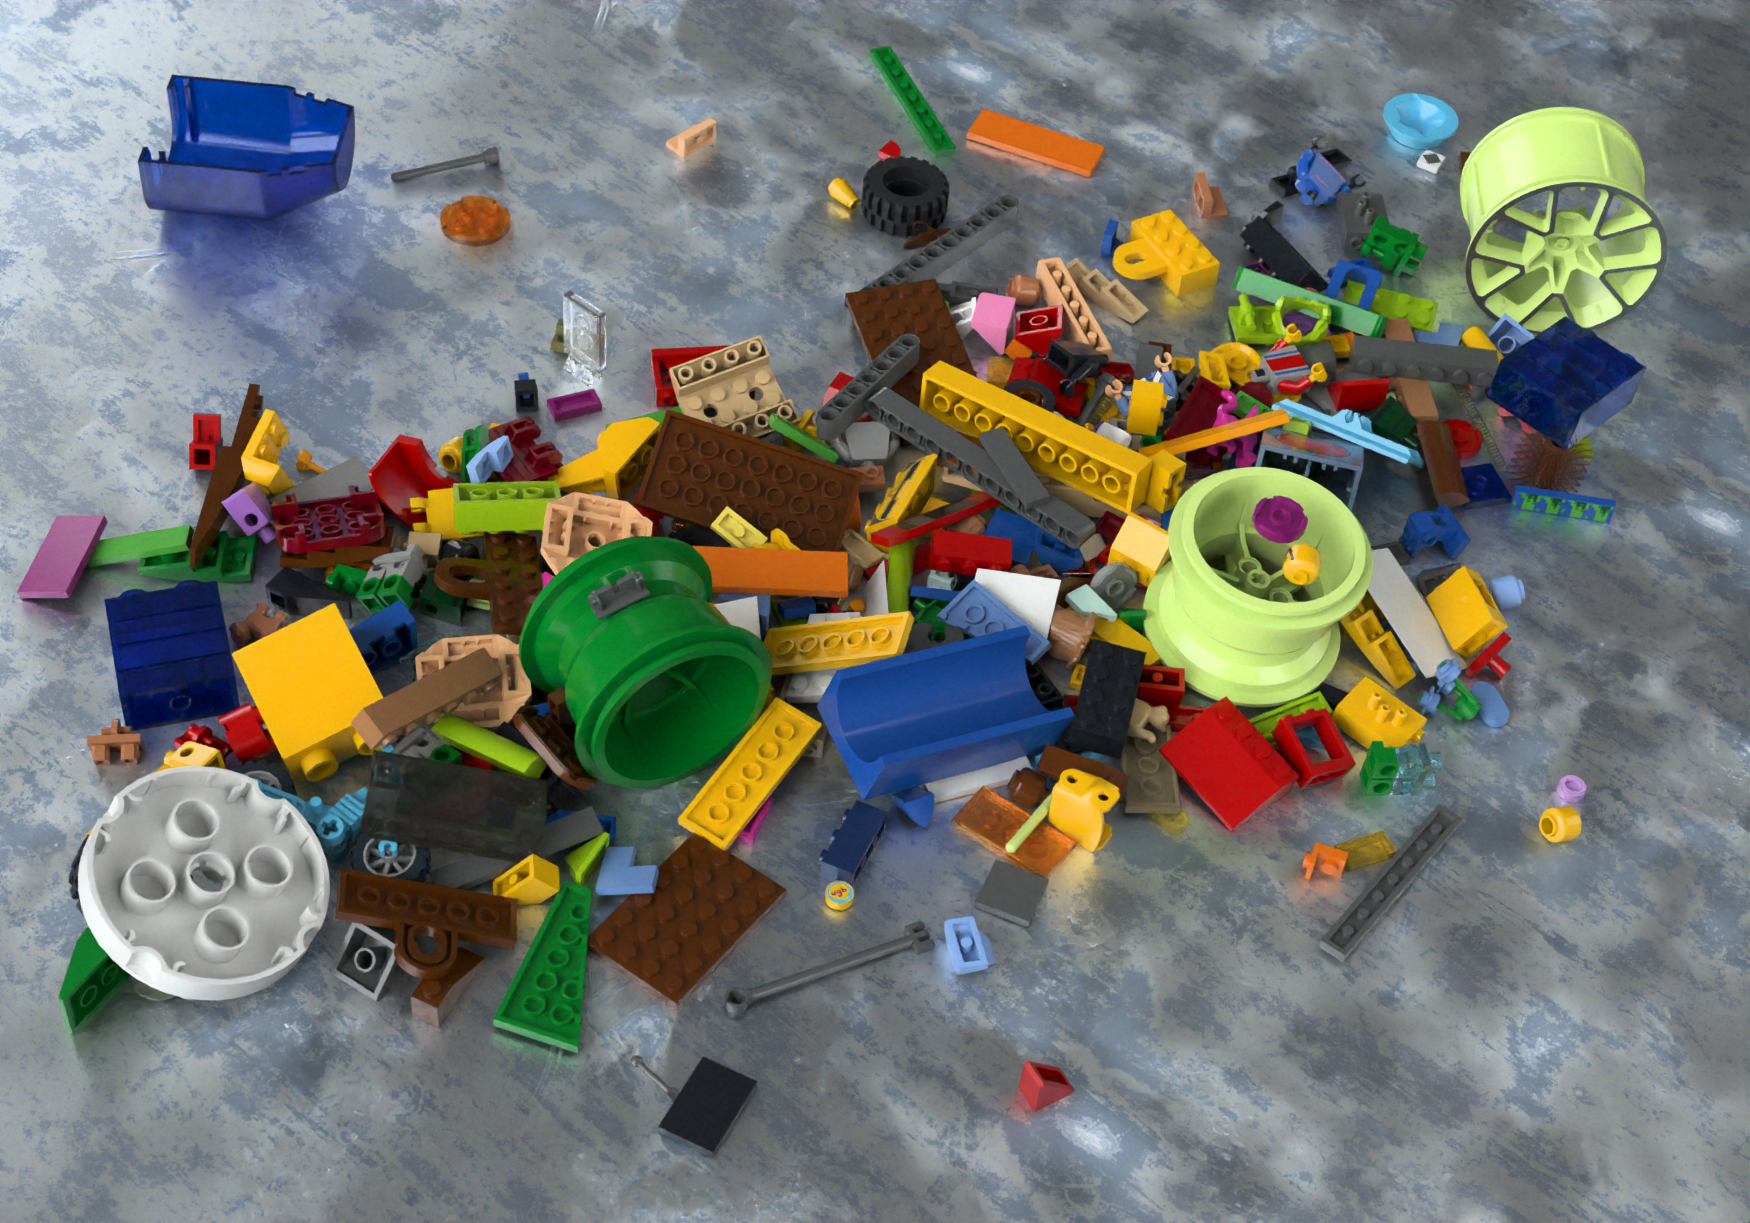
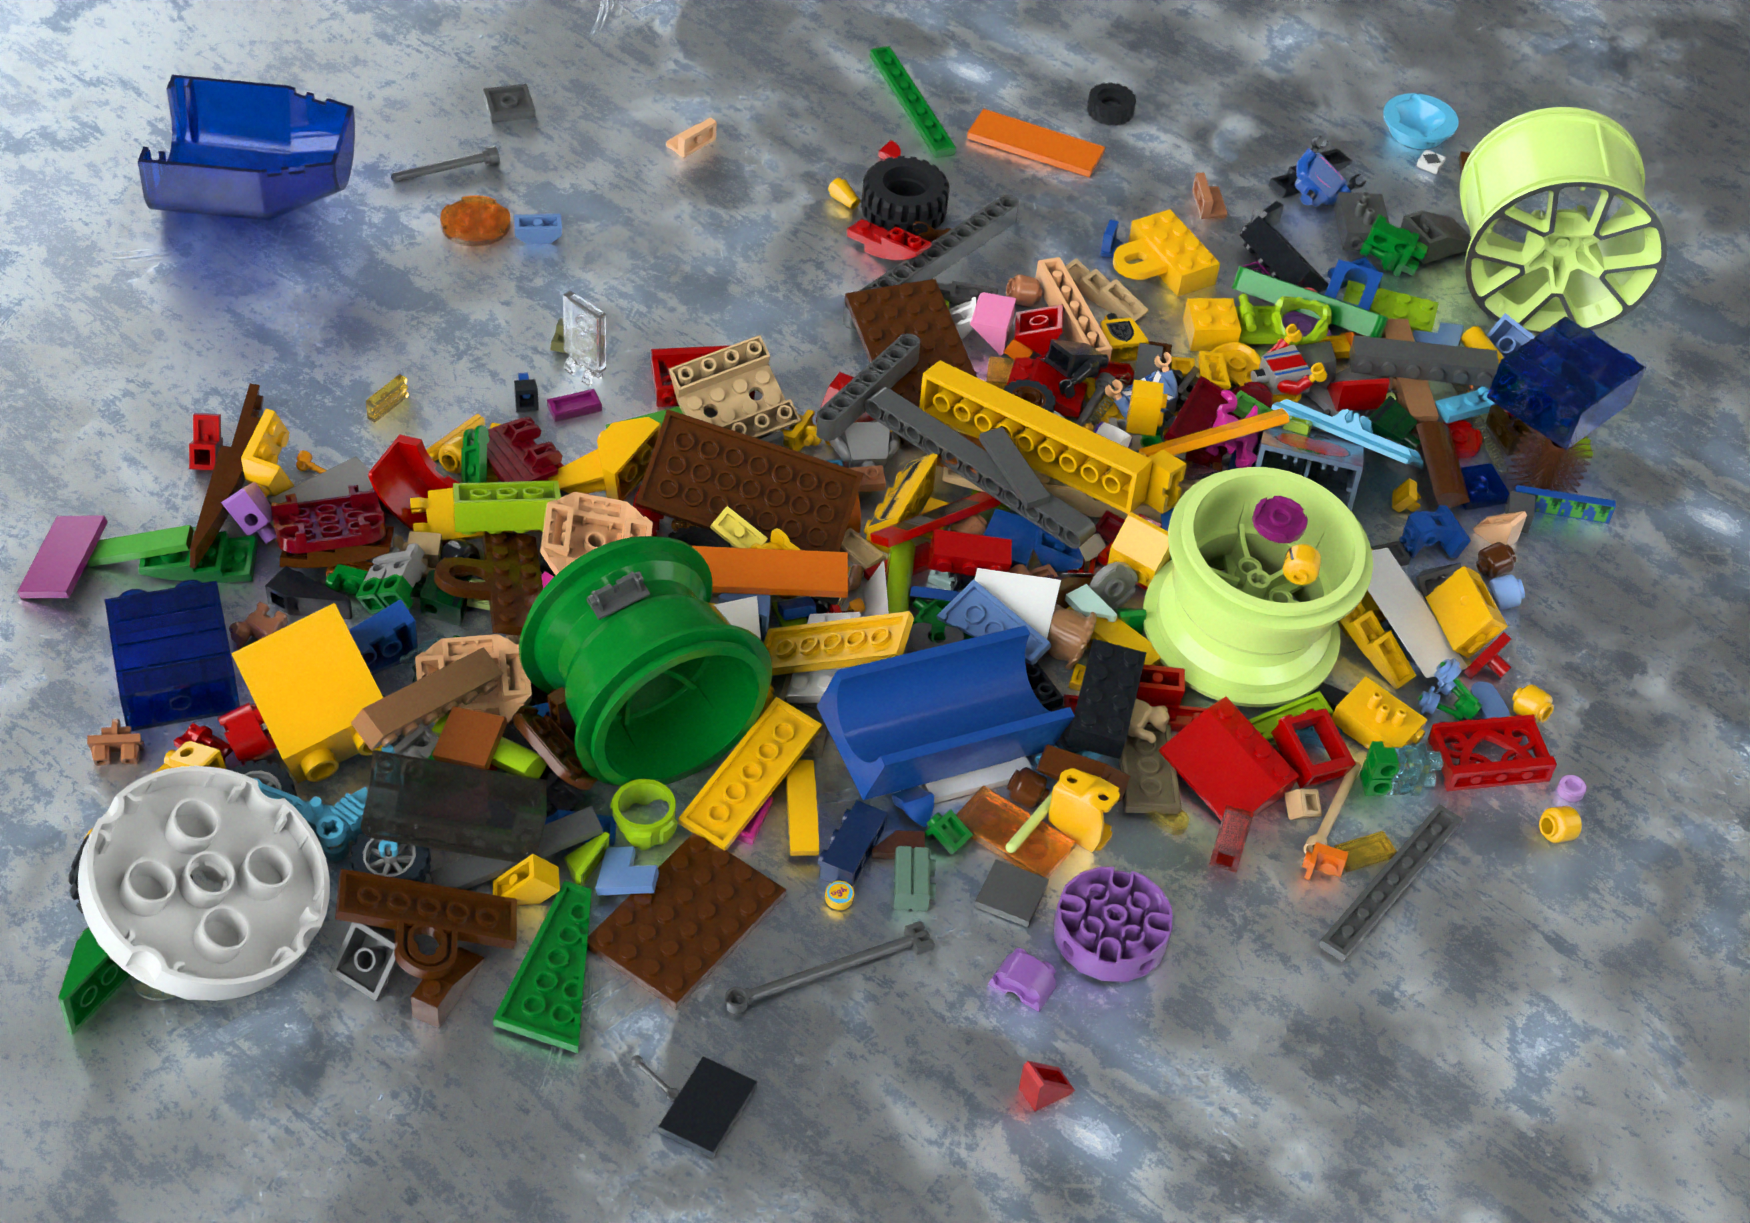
light blue slope [466,436,514,483] -> none
bright green tile [767,413,839,464] -> none
light blue slope [944,916,997,975] -> none
none -> clear yellow tile [366,374,409,423]
none -> yellow axle [426,414,485,462]
none -> dark orange tile [432,706,508,771]
none -> dark grey tile [483,84,536,122]
none -> medium blue slope [514,214,562,244]
none -> lime piece [610,779,678,851]
none -> yellow slope [786,760,819,856]
none -> red slope [847,219,931,260]
none -> reddish brown tile [872,830,925,859]
none -> sand green brick [894,846,936,911]
none -> green bracket [925,809,973,855]
none -> medium lavender cylinder [988,948,1056,1012]
none -> medium lavender brick [1054,867,1173,982]
none -> black tyre [1087,82,1136,126]
none -> yellow torso [1100,313,1149,362]
none -> yellow brick [1183,298,1241,351]
none -> clear red slope [1209,805,1254,873]
none -> tan slope [1284,789,1322,820]
none -> tan piece [1303,761,1361,854]
none -> yellow tile [1392,478,1421,513]
none -> dark grey slope [1400,211,1471,264]
none -> red fence [1427,714,1557,791]
none -> medium azure plate [1435,386,1502,423]
none -> light nougat slope [1473,511,1527,546]
none -> reddish brown head [1476,542,1516,579]
none -> dark brown plate [1485,404,1534,456]
none -> dark grey brick [1504,491,1535,533]
none -> yellow head [1512,684,1554,723]

